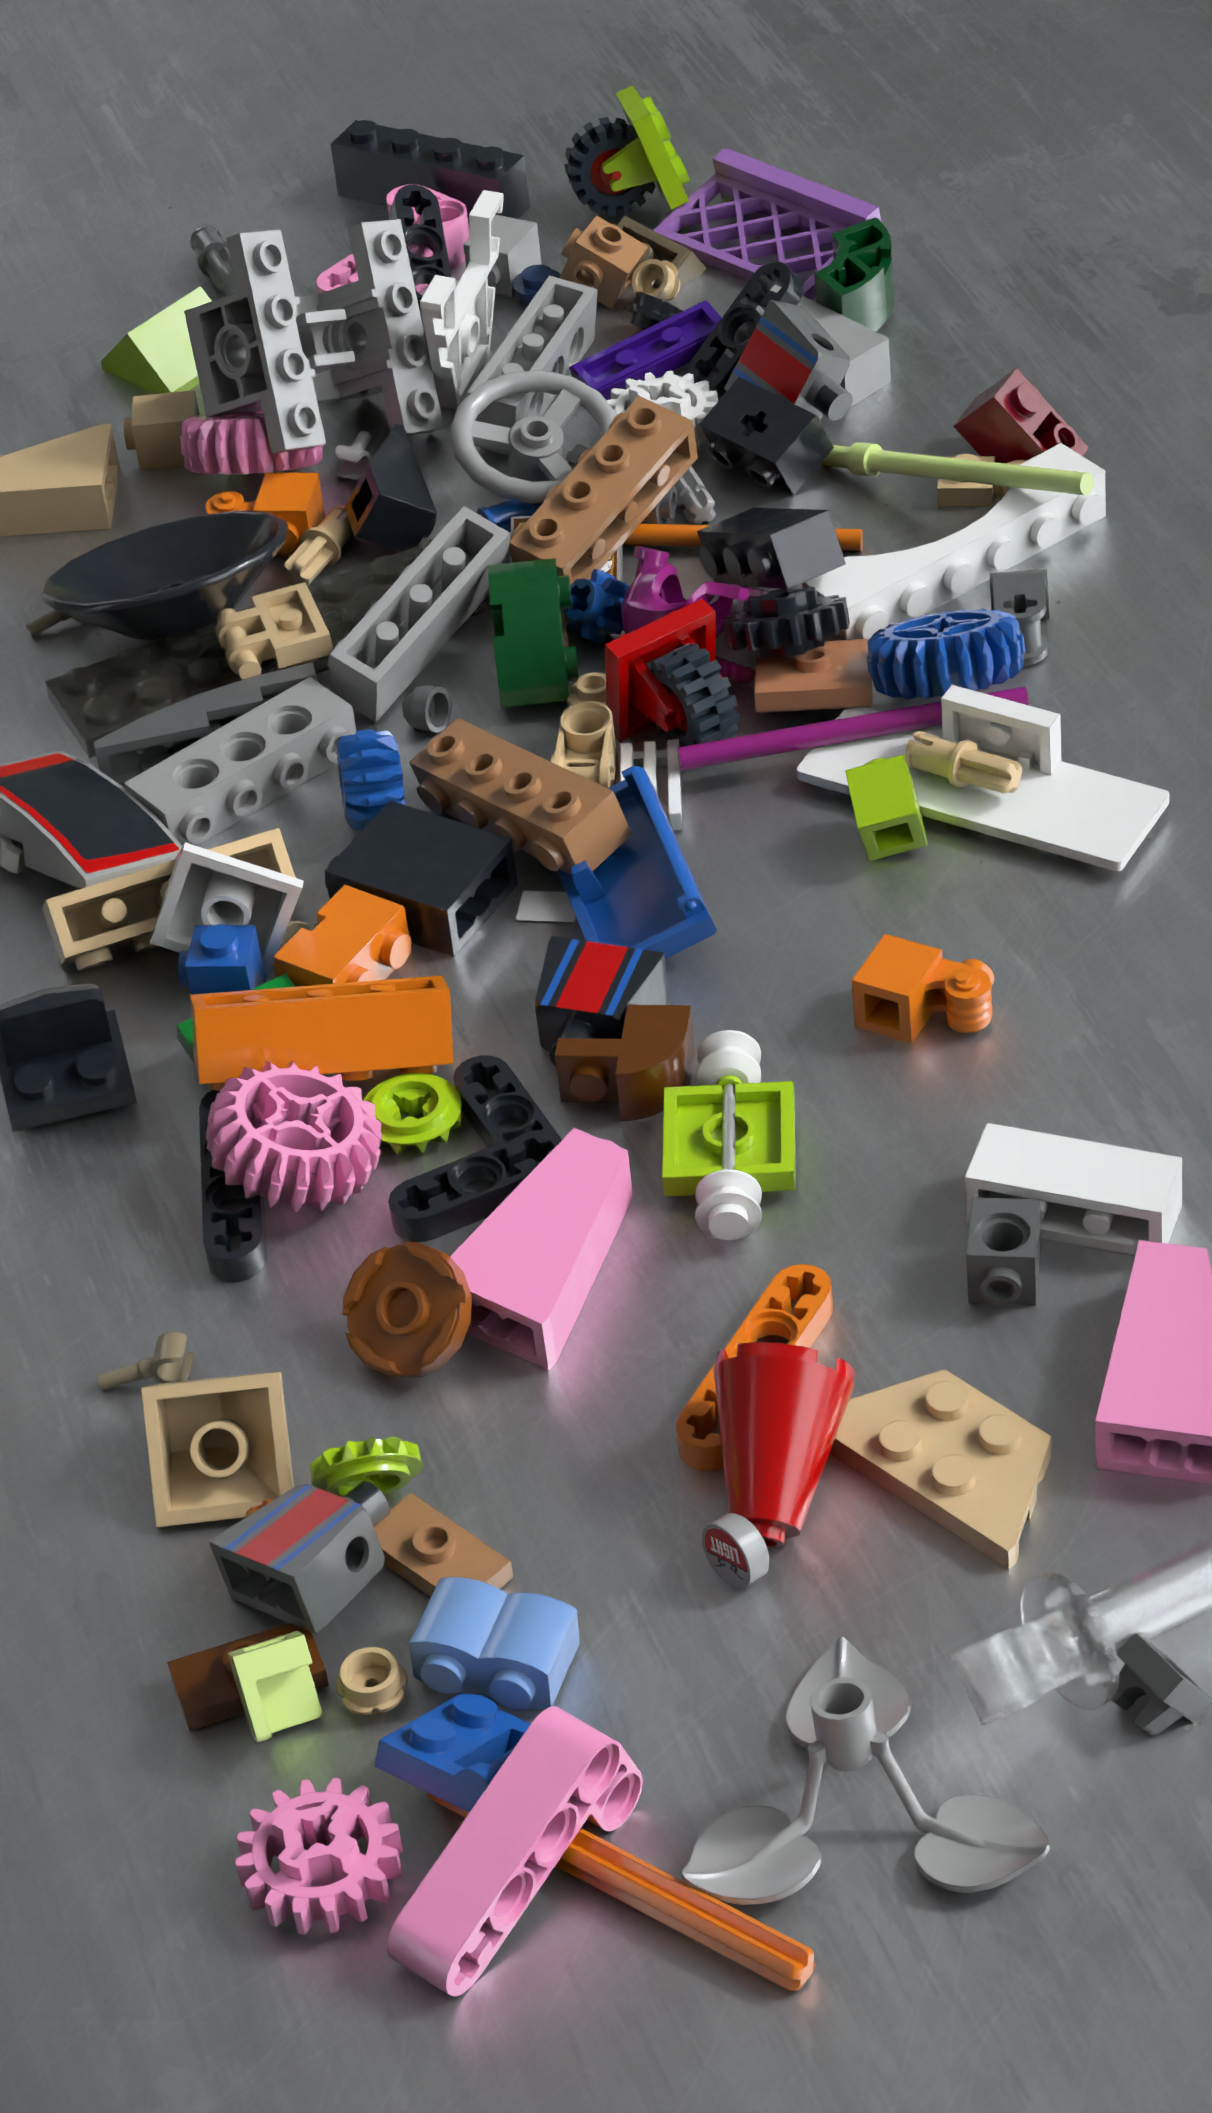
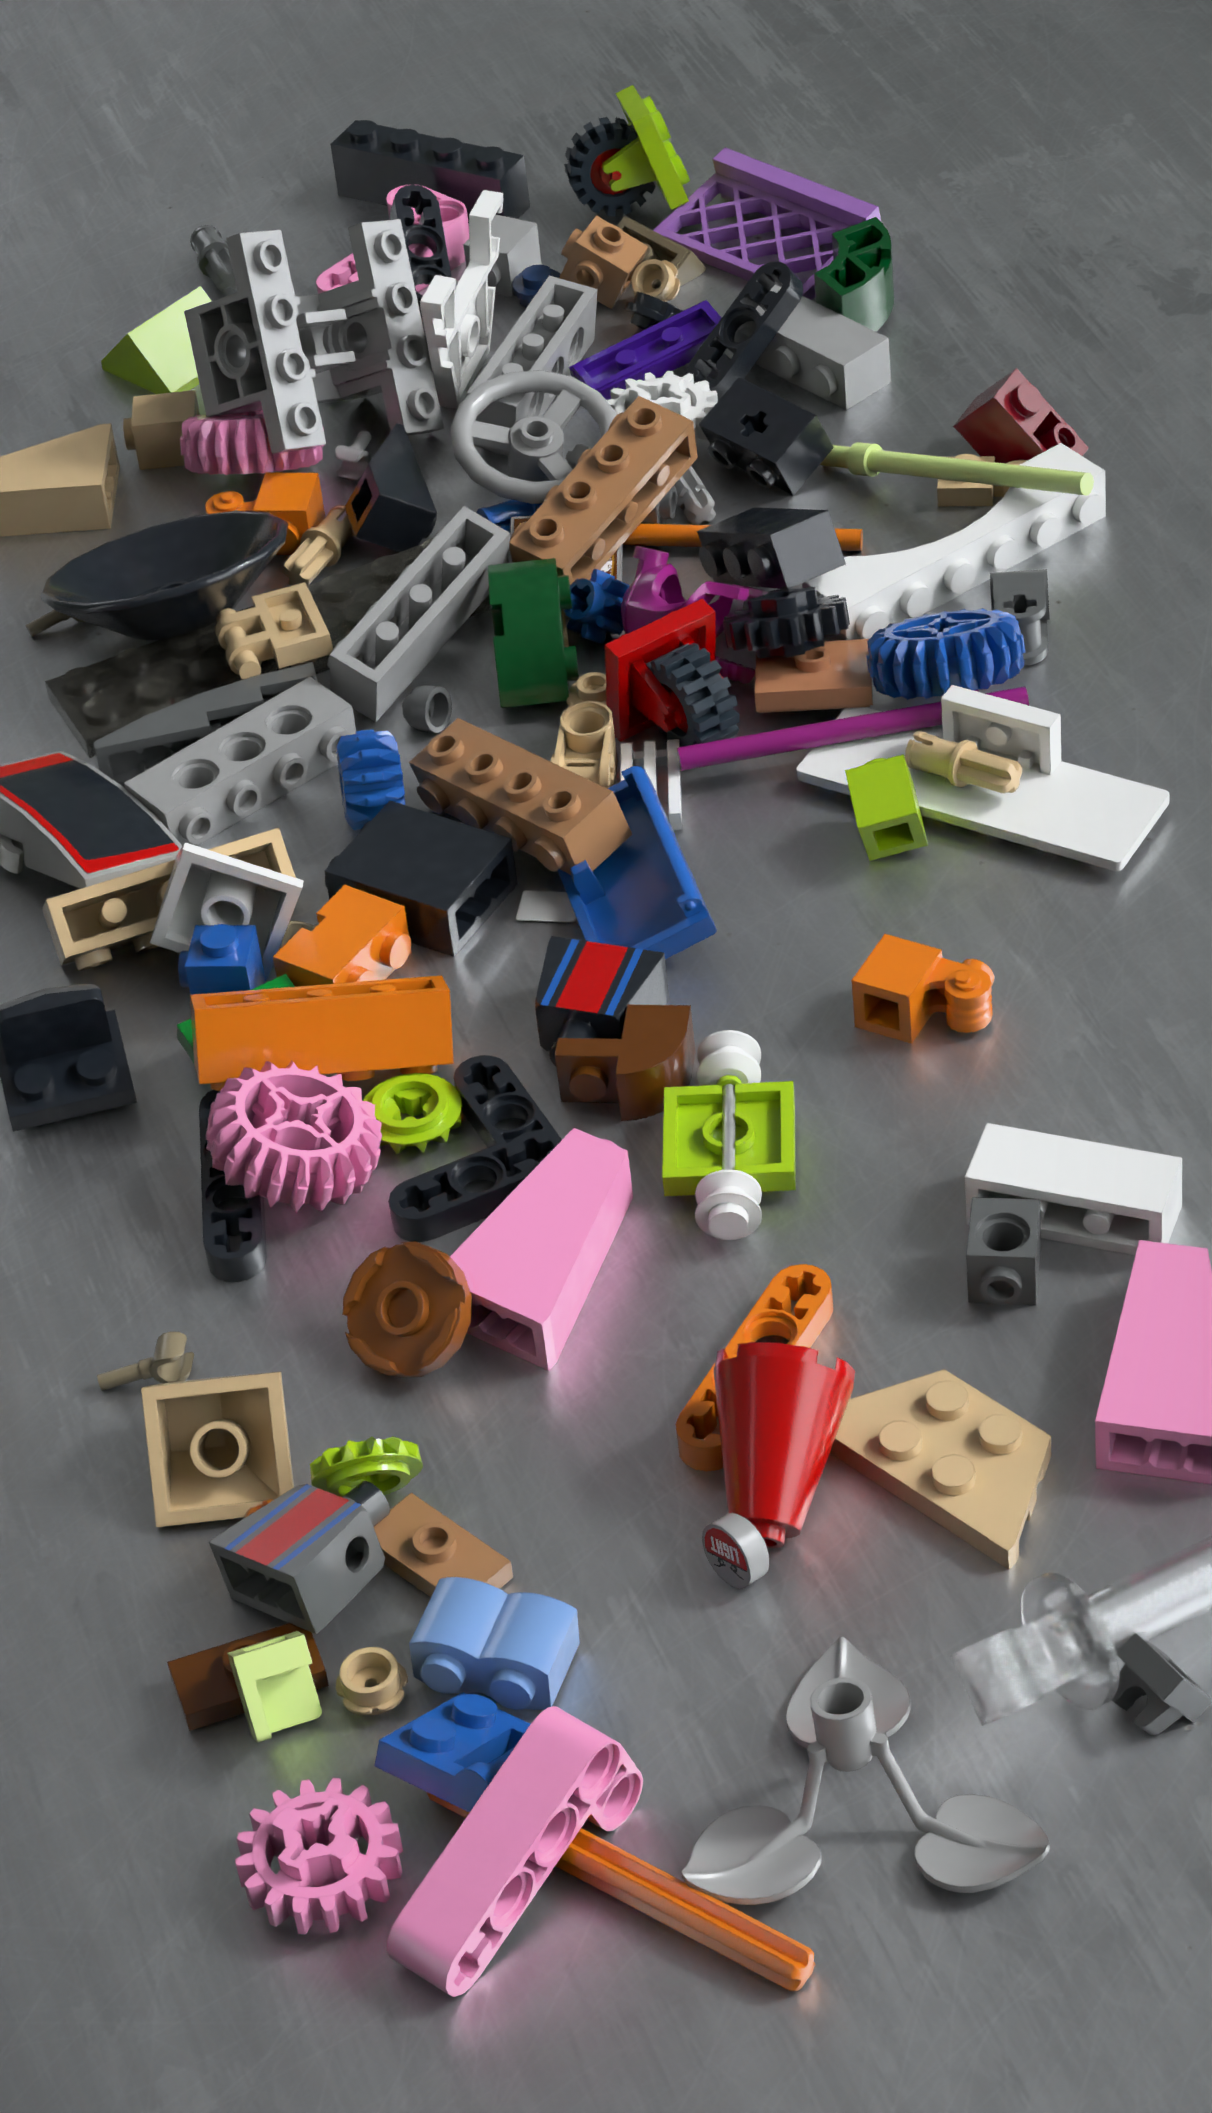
torso [724,300,853,421] -> none

